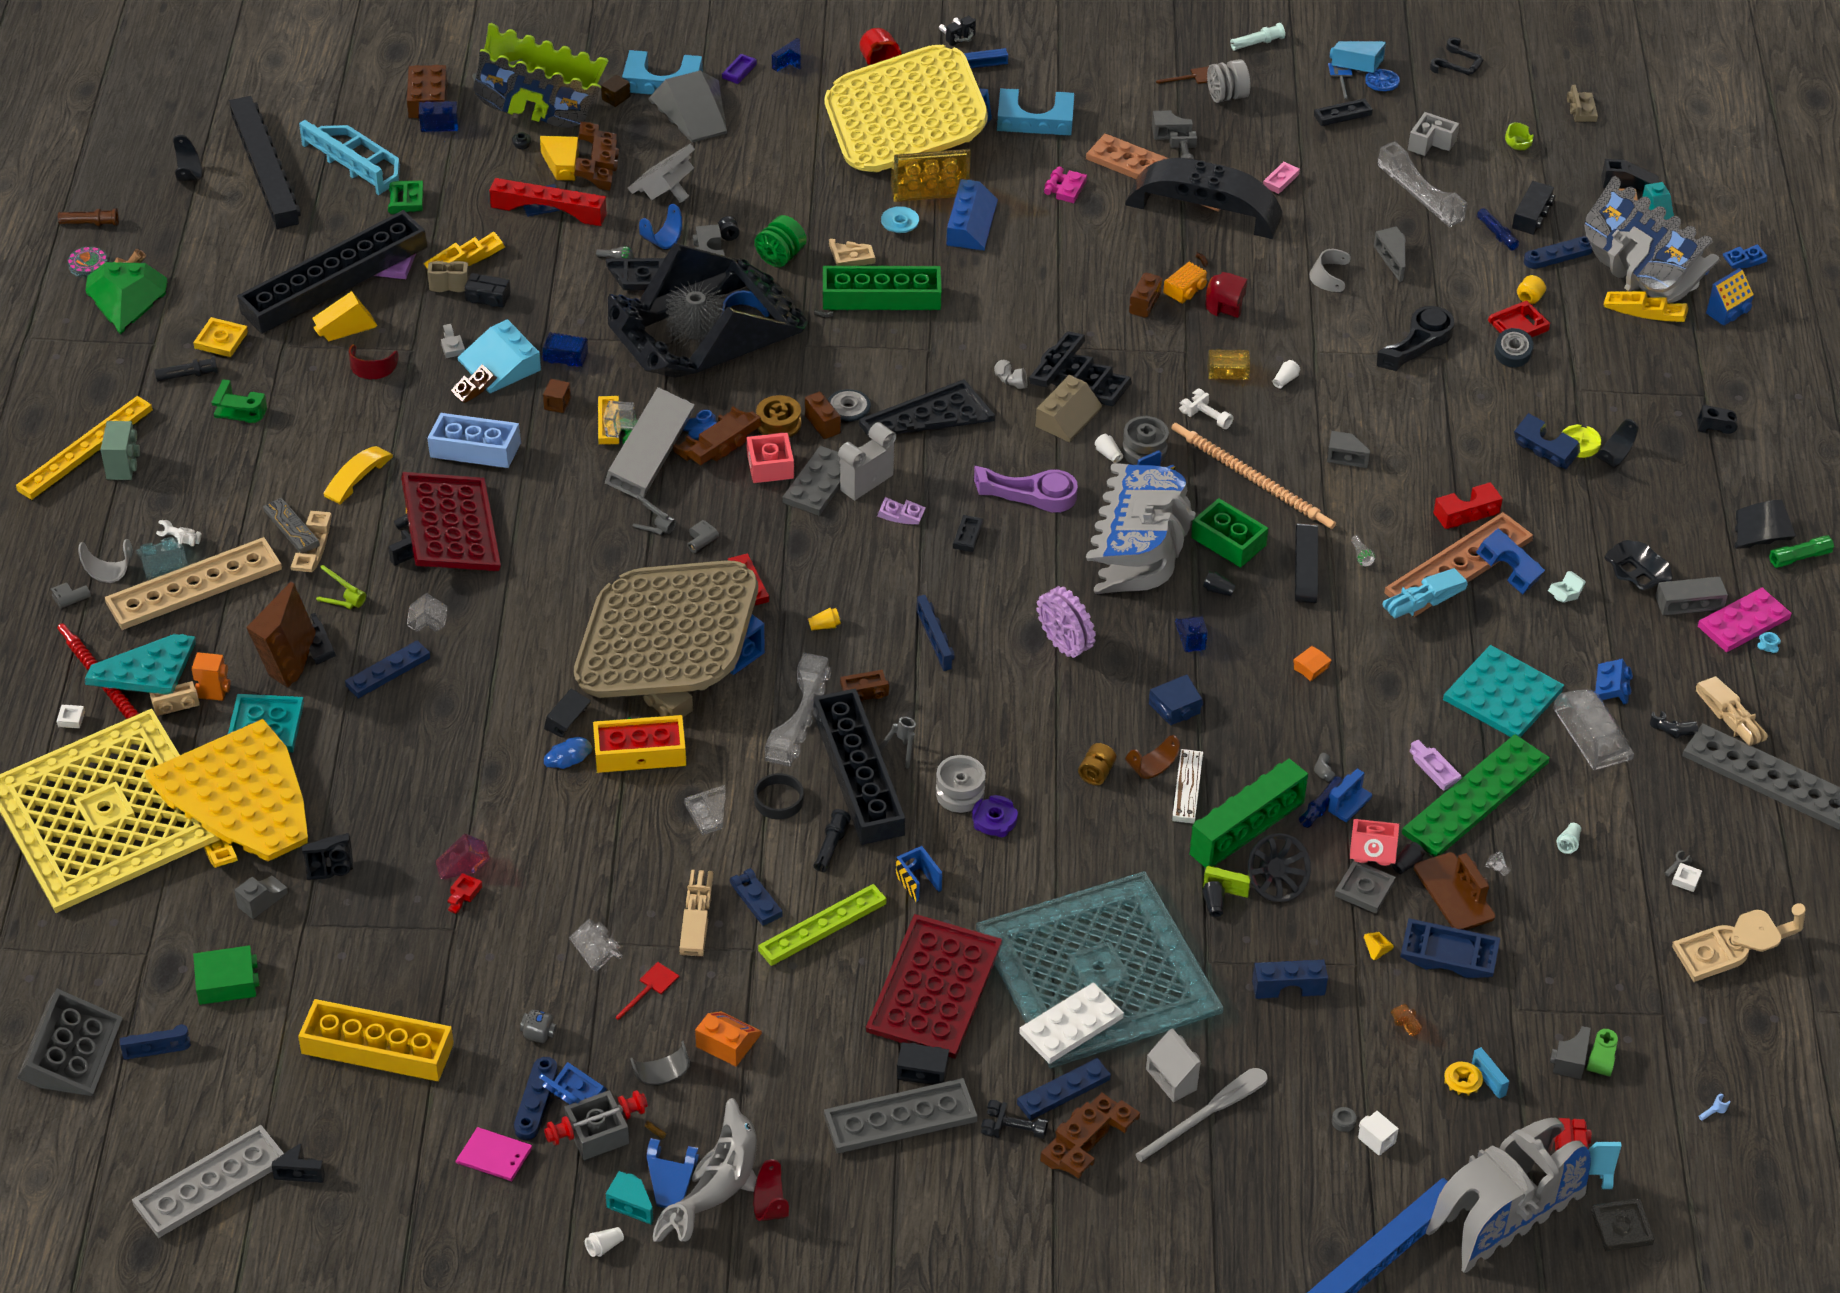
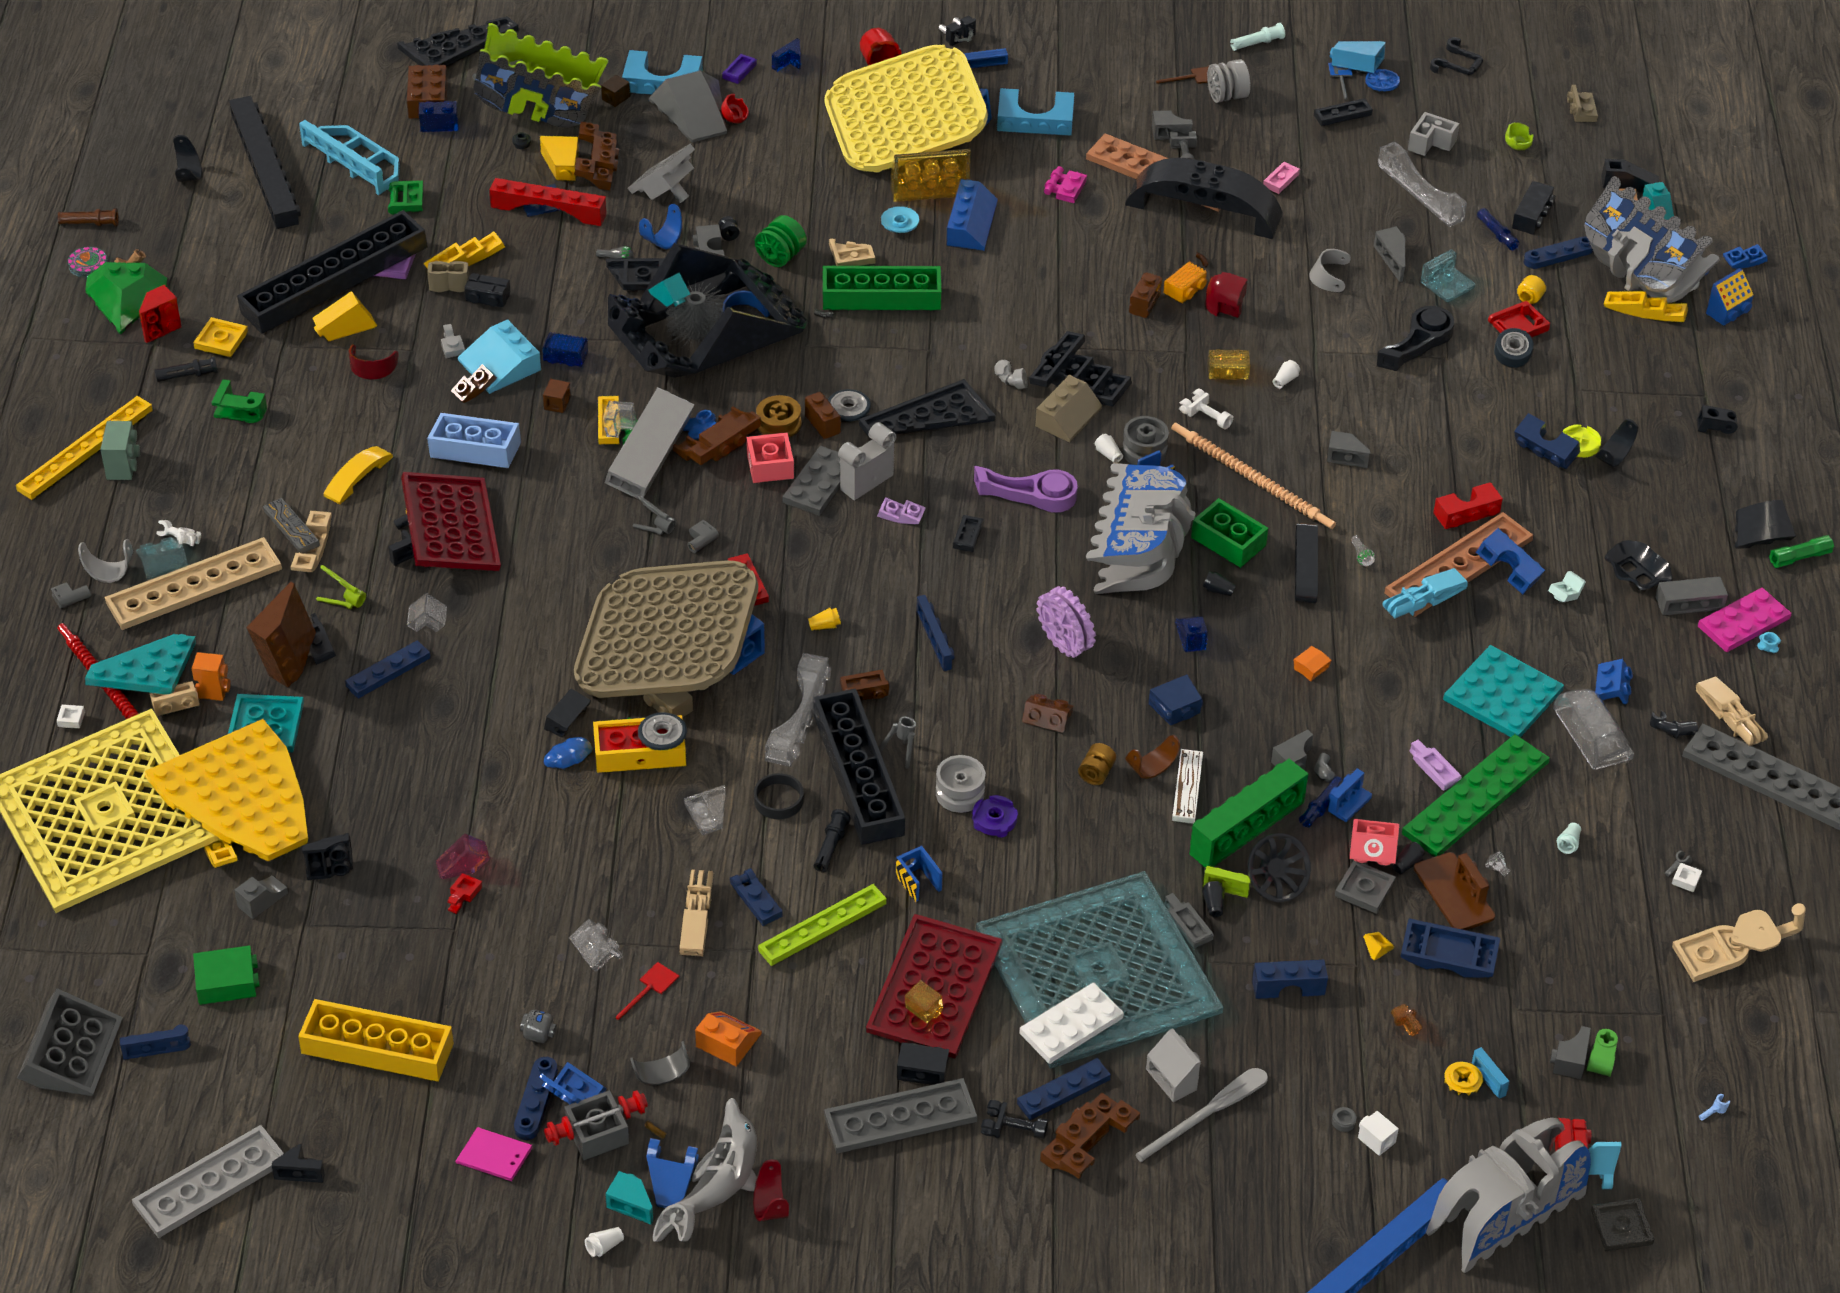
none -> red slope [139,285,182,343]
none -> black wing [397,16,519,67]
none -> light grey wheel [638,712,687,750]
none -> teal slope [649,273,690,307]
none -> red hair [721,94,749,124]
none -> clear yellow brick [905,980,943,1023]
none -> reddish brown bracket [1022,694,1074,733]
none -> dark grey hinge [1164,893,1214,949]
none -> dark grey arch [1271,730,1313,770]
none -> clear light blue bracket [1421,249,1475,302]

